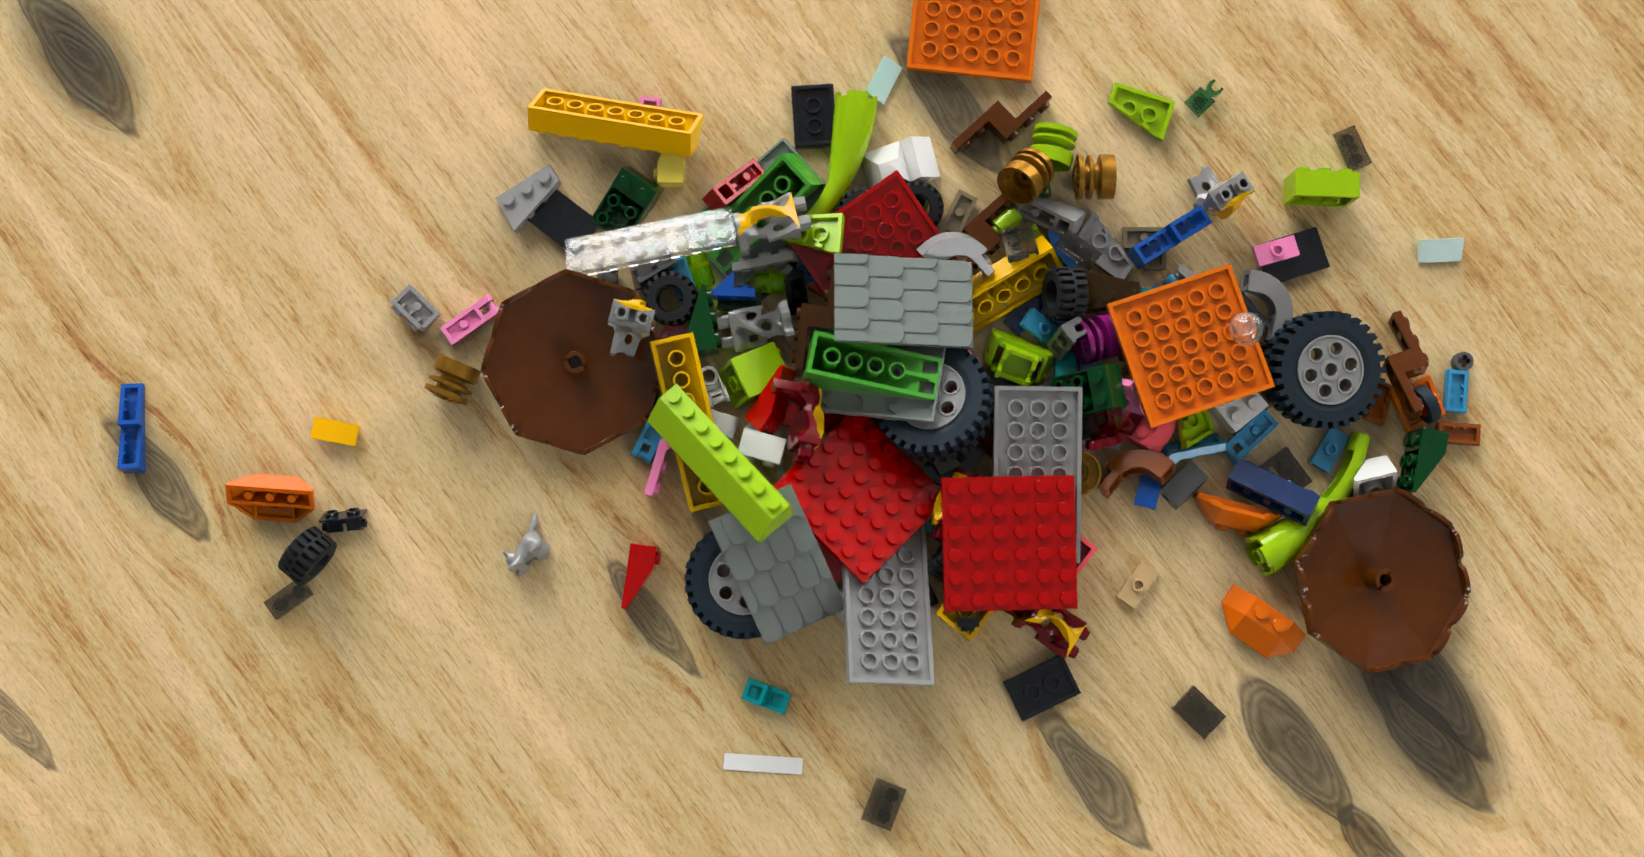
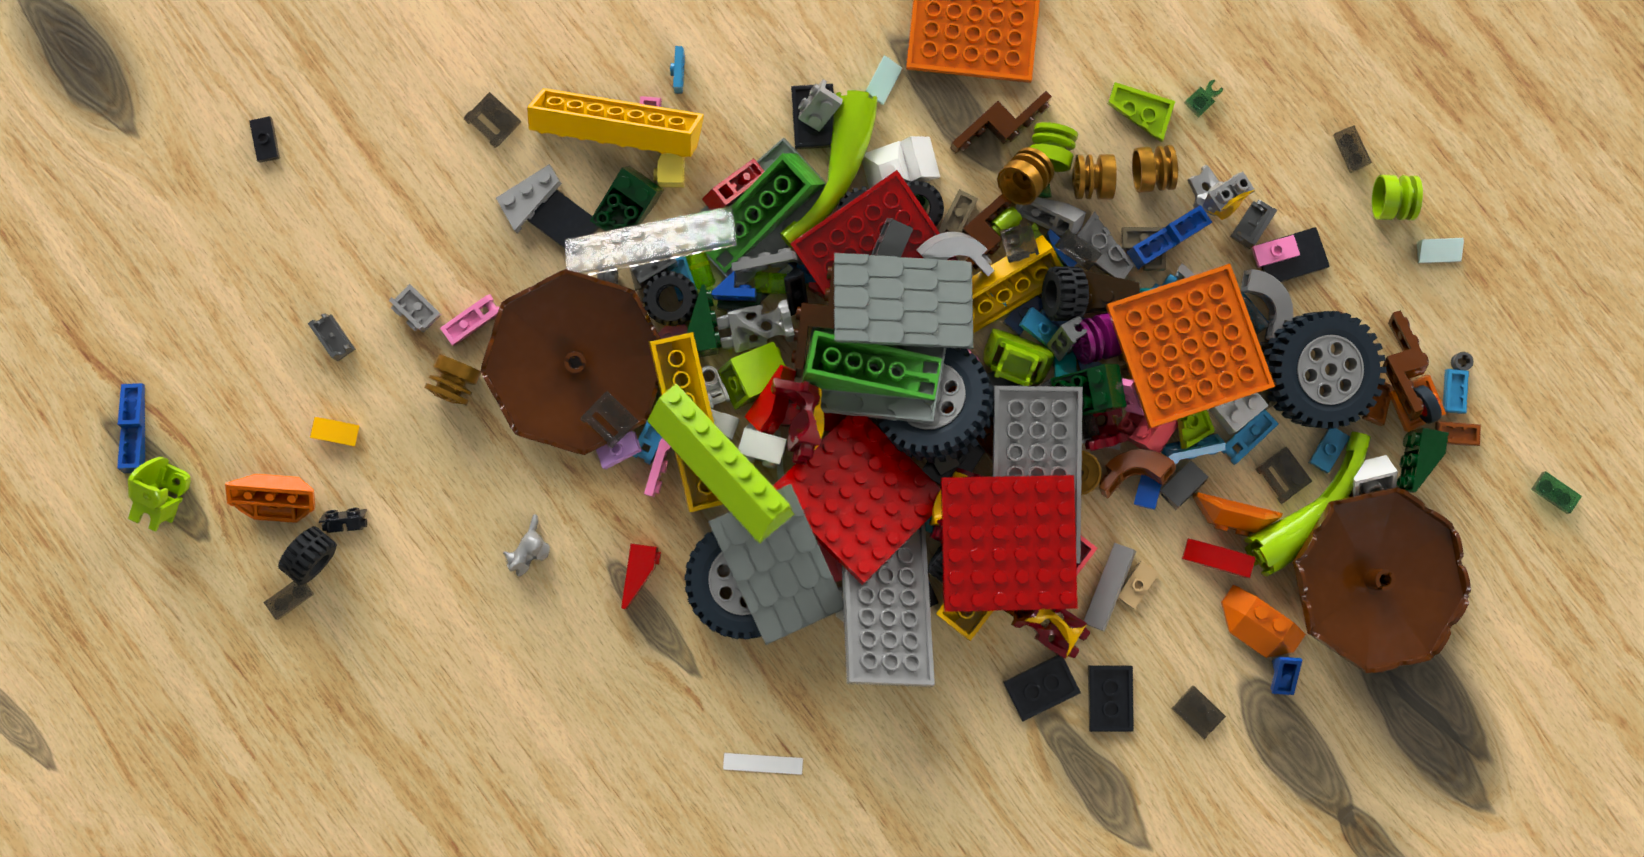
light grey hips [608,299,655,358] -> none
light grey hips [732,192,812,257] -> none
teal slope [741,678,792,714] -> none
lime wing [778,213,845,254] -> none
clear smoke plate [861,777,906,831] -> none
black plate [955,618,979,631] -> none
dark blue brick [1226,458,1320,526] -> none
clear hair [1229,312,1264,347] -> none
lime brick [1283,167,1360,207] -> none
none -> lime piece [128,457,191,532]
none -> black plate [249,116,280,163]
none -> dark grey hinge [308,313,356,361]
none -> clear smoke plate [464,92,521,148]
none -> clear smoke plate [580,391,638,449]
none -> lavender plate [596,431,642,469]
none -> dark azure plate [670,46,685,94]
none -> light grey bracket [798,79,843,131]
none -> dark grey hinge [871,218,913,257]
none -> light grey tile [1084,543,1136,632]
none -> black tile [1088,665,1134,732]
none -> pearl gold wheel [1132,145,1178,193]
none -> red slope [1182,538,1256,578]
none -> dark grey hinge [1230,200,1278,249]
none -> blue slope [1271,657,1302,695]
none -> lime wheel [1372,175,1423,221]
none -> clear green plate [1531,471,1582,514]

